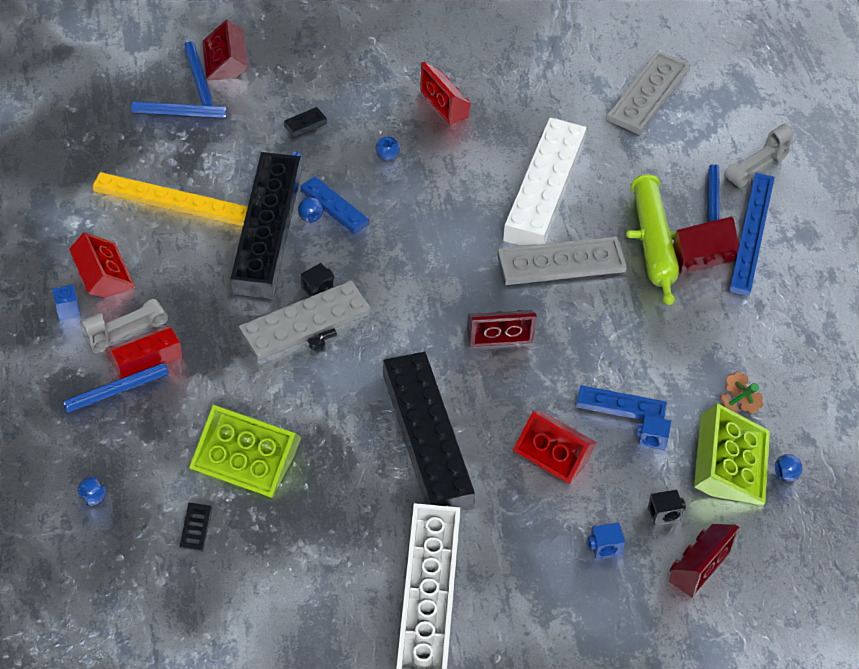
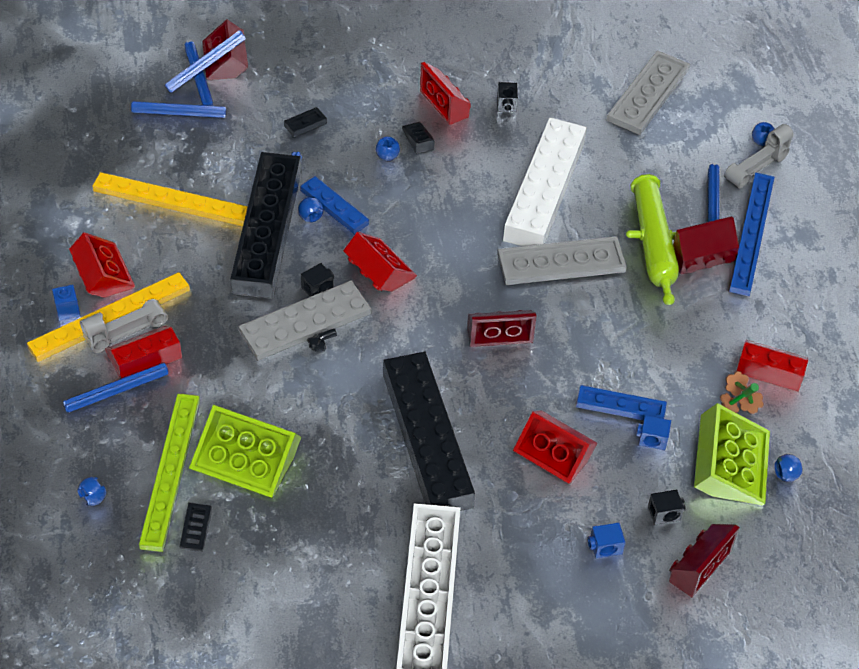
none -> yellow plate [27,272,190,362]
none -> lime plate [139,394,200,552]
none -> axle [165,31,246,93]
none -> red slope [343,232,417,292]
none -> black slope [402,122,435,154]
none -> black brick [497,82,518,112]
none -> red slope [737,339,808,392]
none -> blue piece [752,122,775,146]

